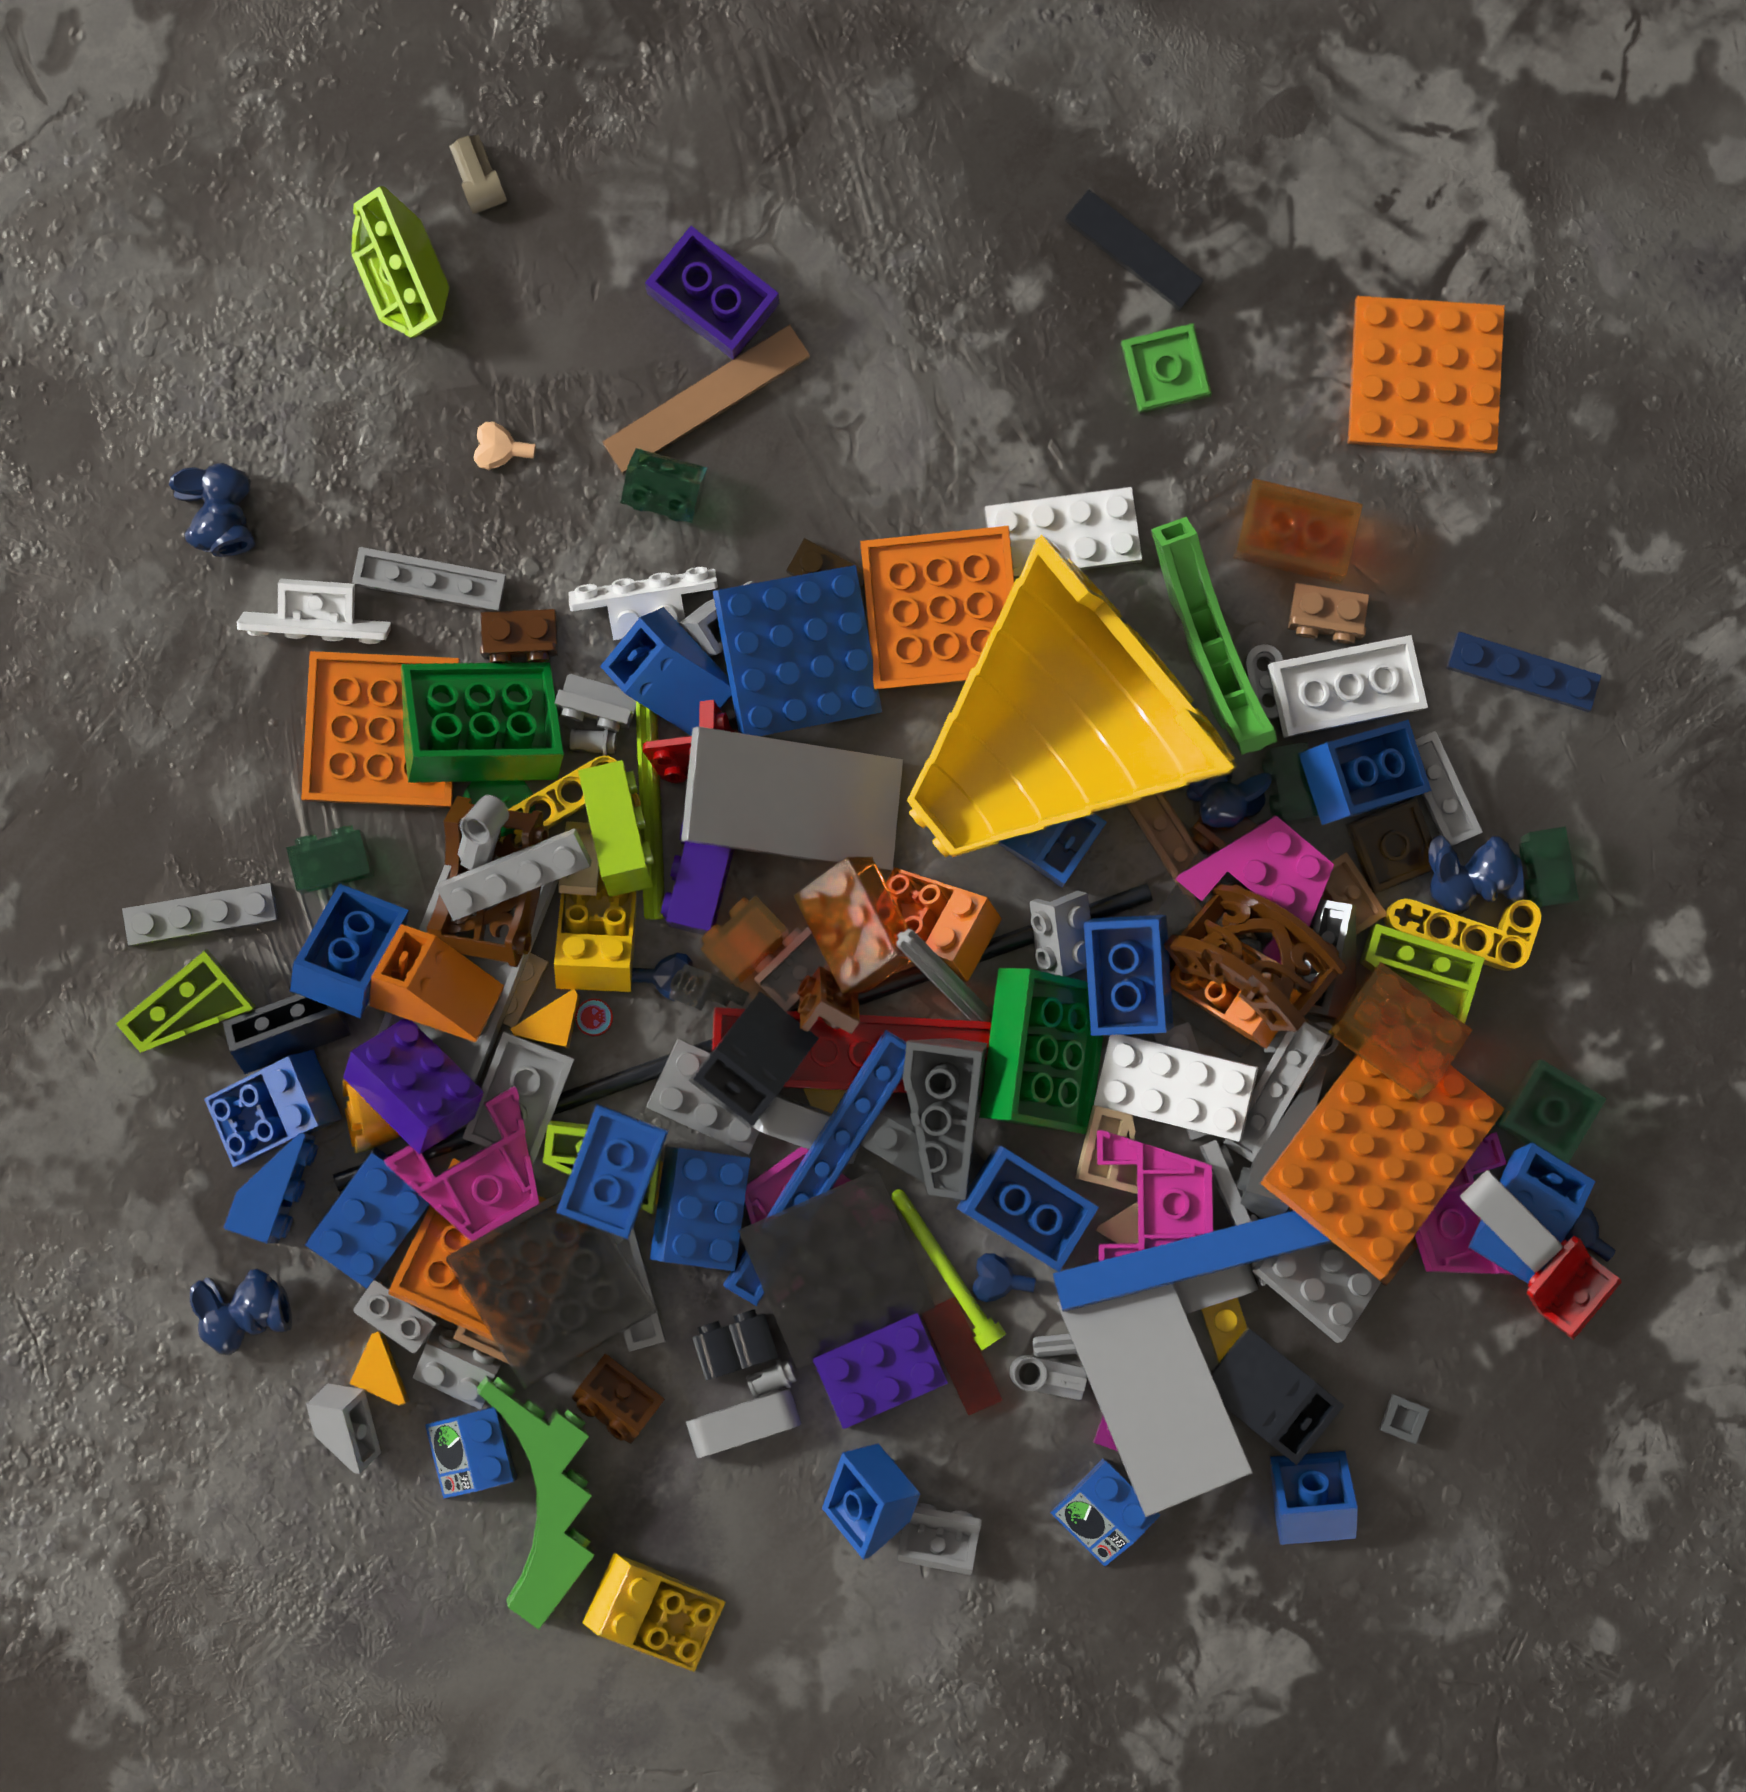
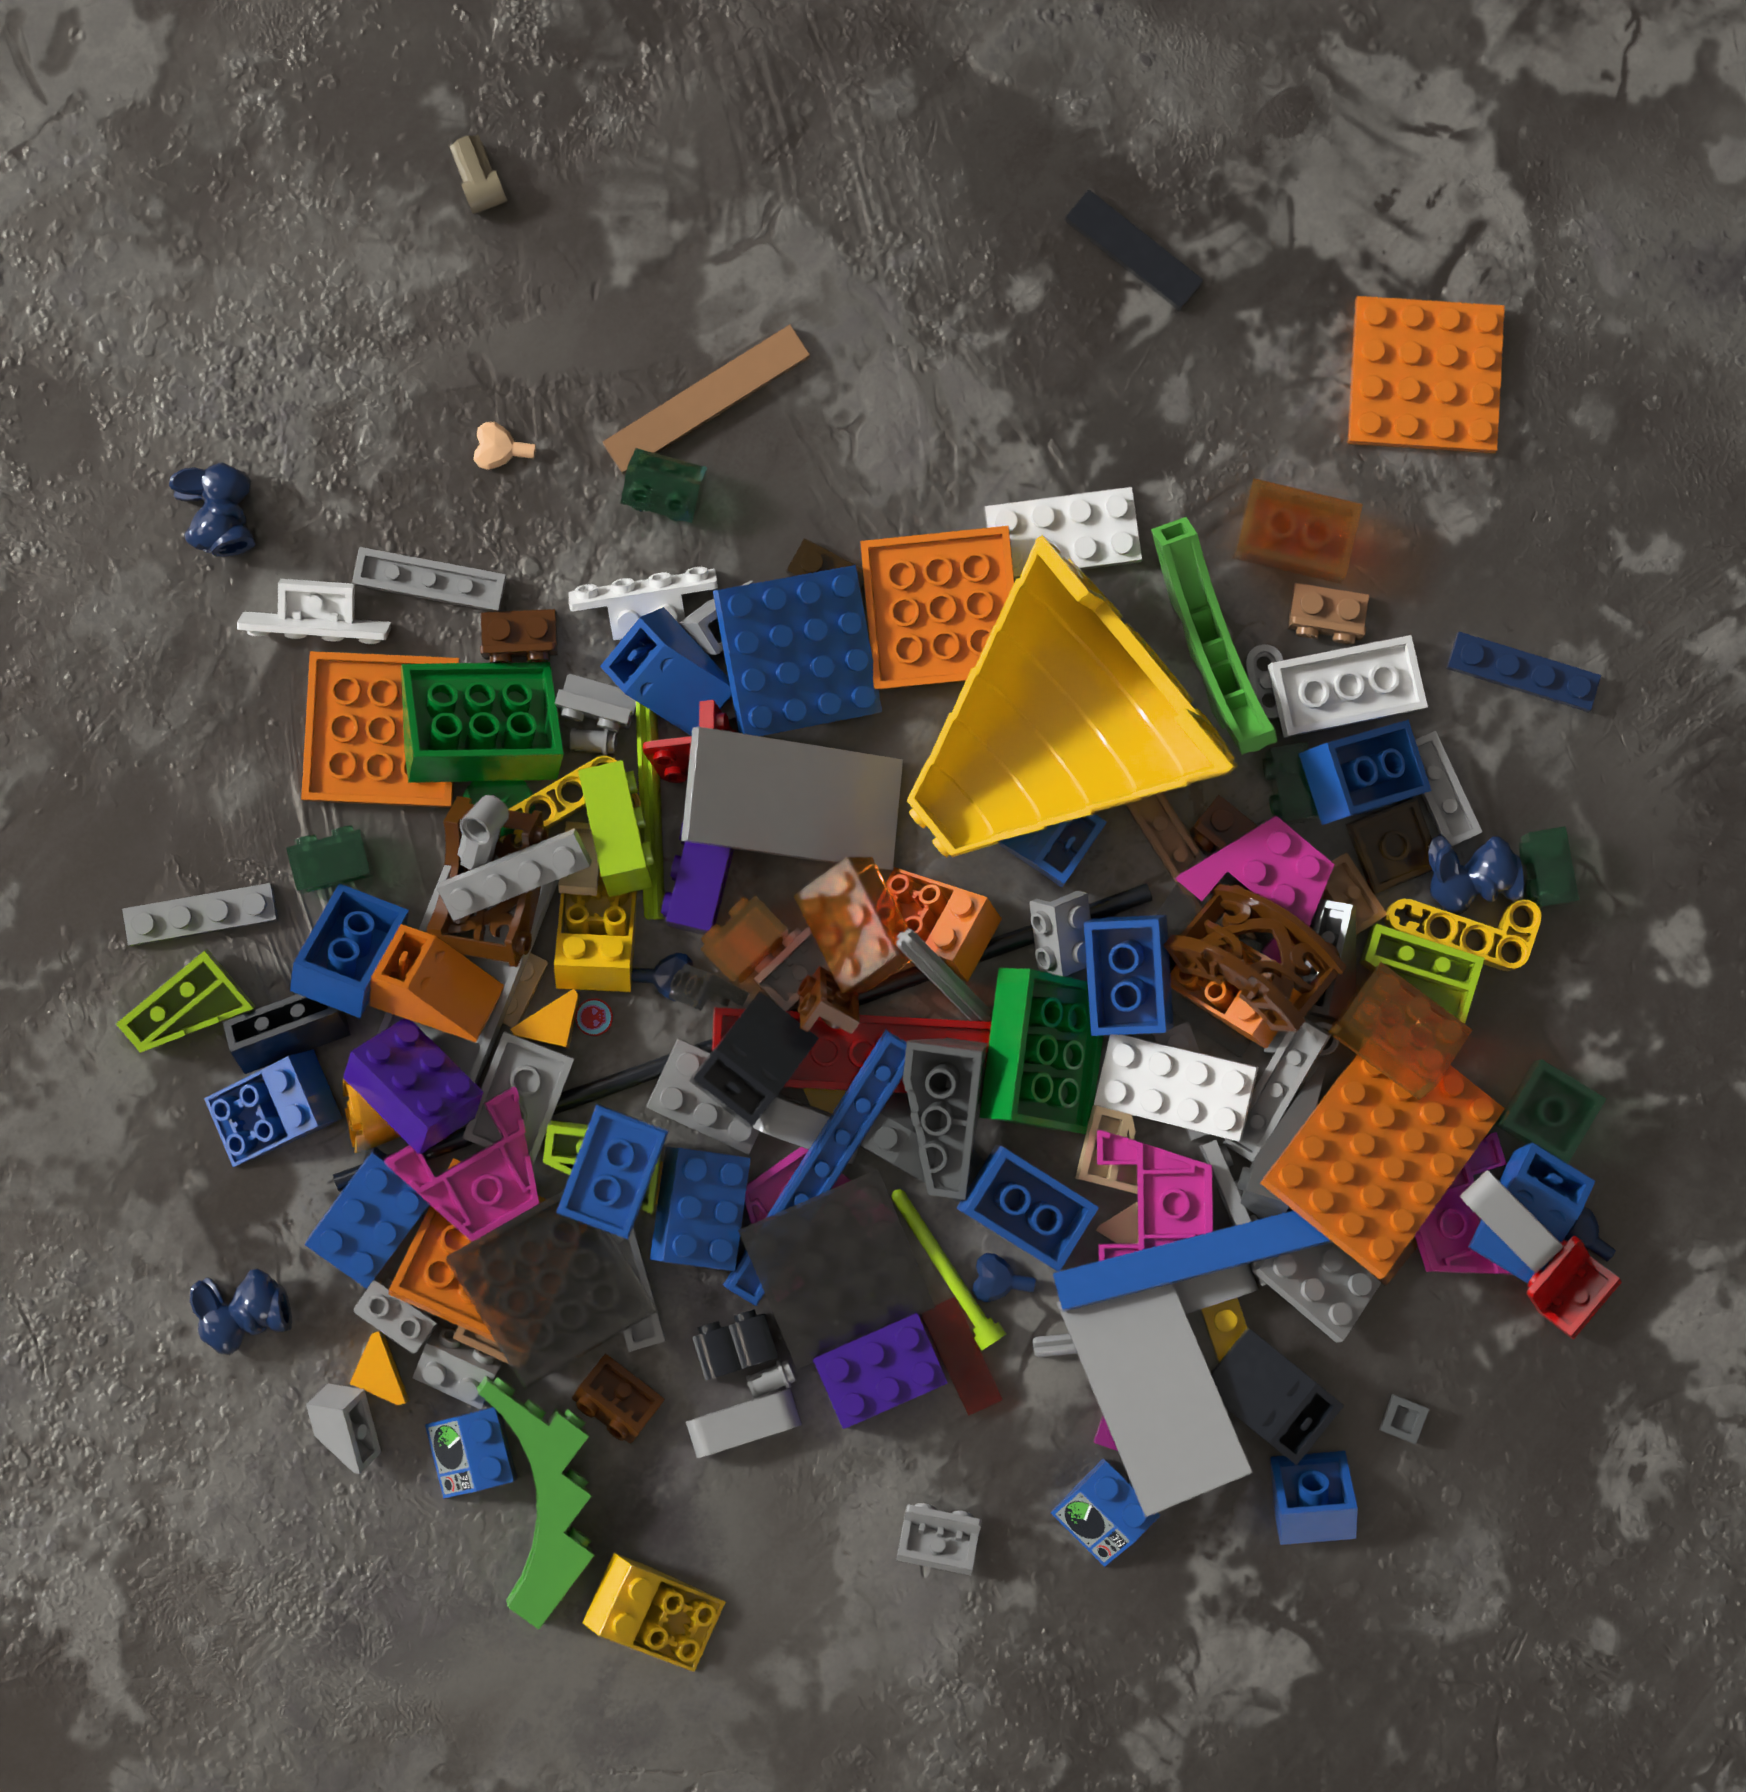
blue slope [223,1132,318,1243] -> none
lime wedge [351,186,449,338] -> none
dark purple brick [645,226,779,360] -> none
blue slope [822,1443,920,1560] -> none
light grey piece [1009,1355,1087,1401] -> none
bright green tile [1121,323,1212,414] -> none
dark blue animal [1186,771,1272,828] -> none

